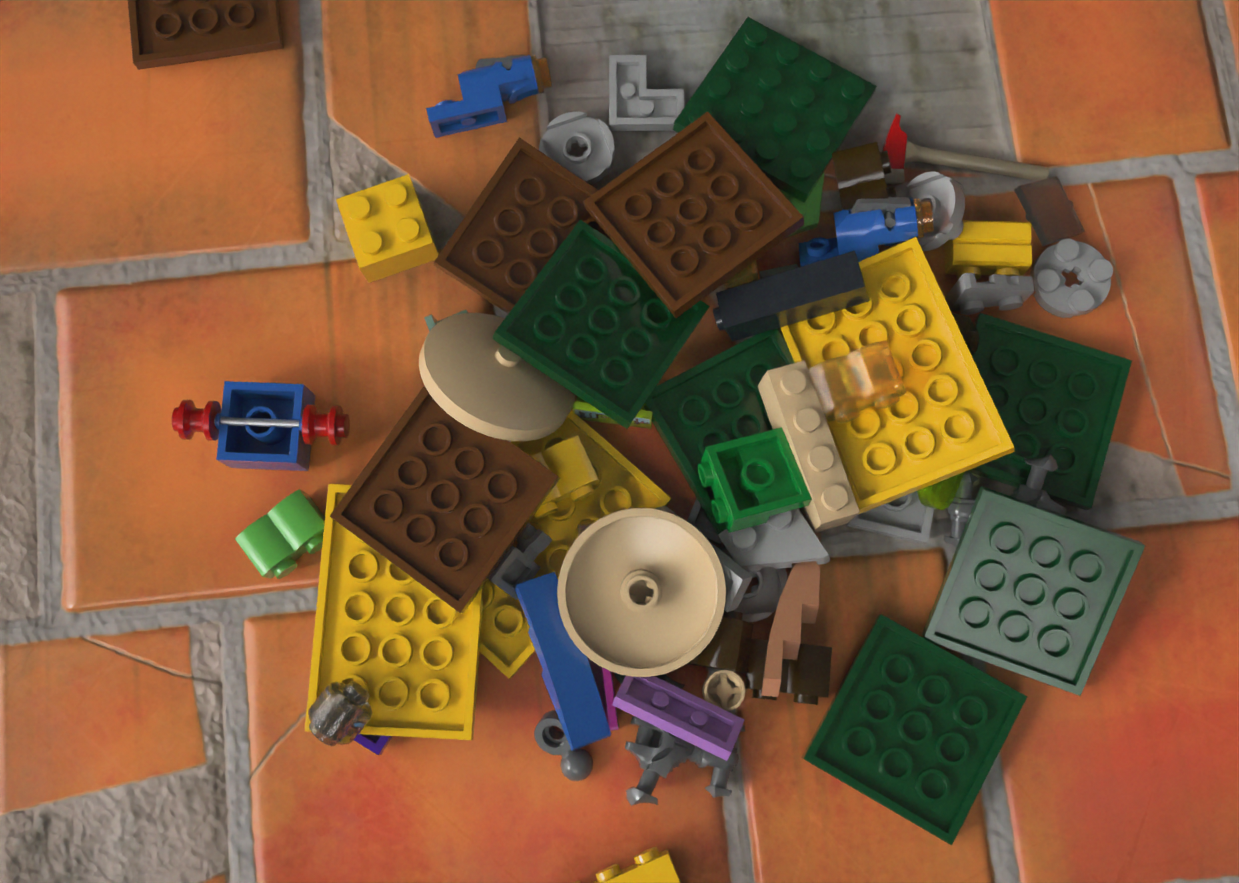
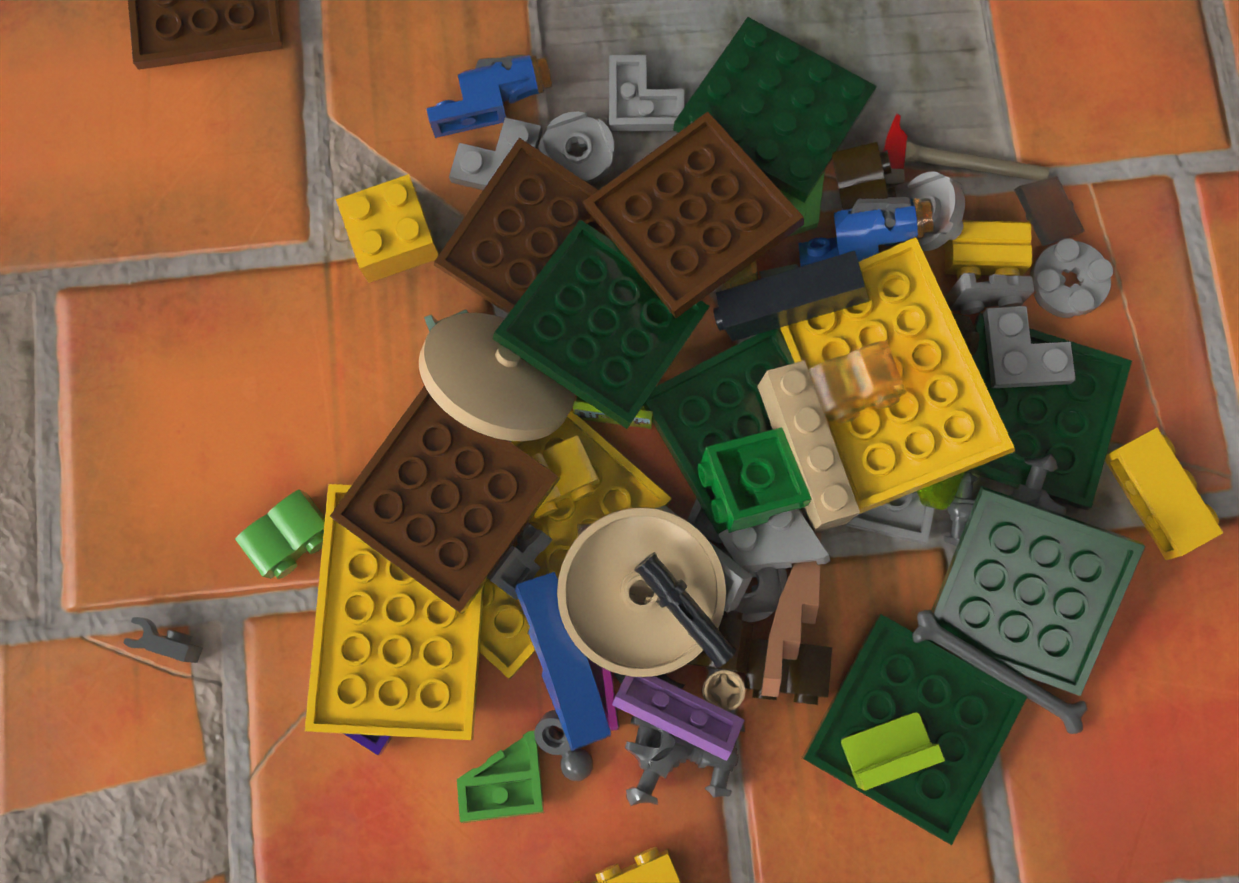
blue brick [172,381,350,471] -> none
clear smoke head [308,681,373,746] -> none
none -> dark grey plate [123,617,203,663]
none -> light grey plate [449,117,542,190]
none -> bright green wing [457,730,545,823]
none -> black pin [634,552,737,668]
none -> lime panel [841,712,945,790]
none -> dark grey piece [912,610,1087,734]
none -> light grey plate [983,306,1075,388]
none -> yellow brick [1105,427,1223,560]

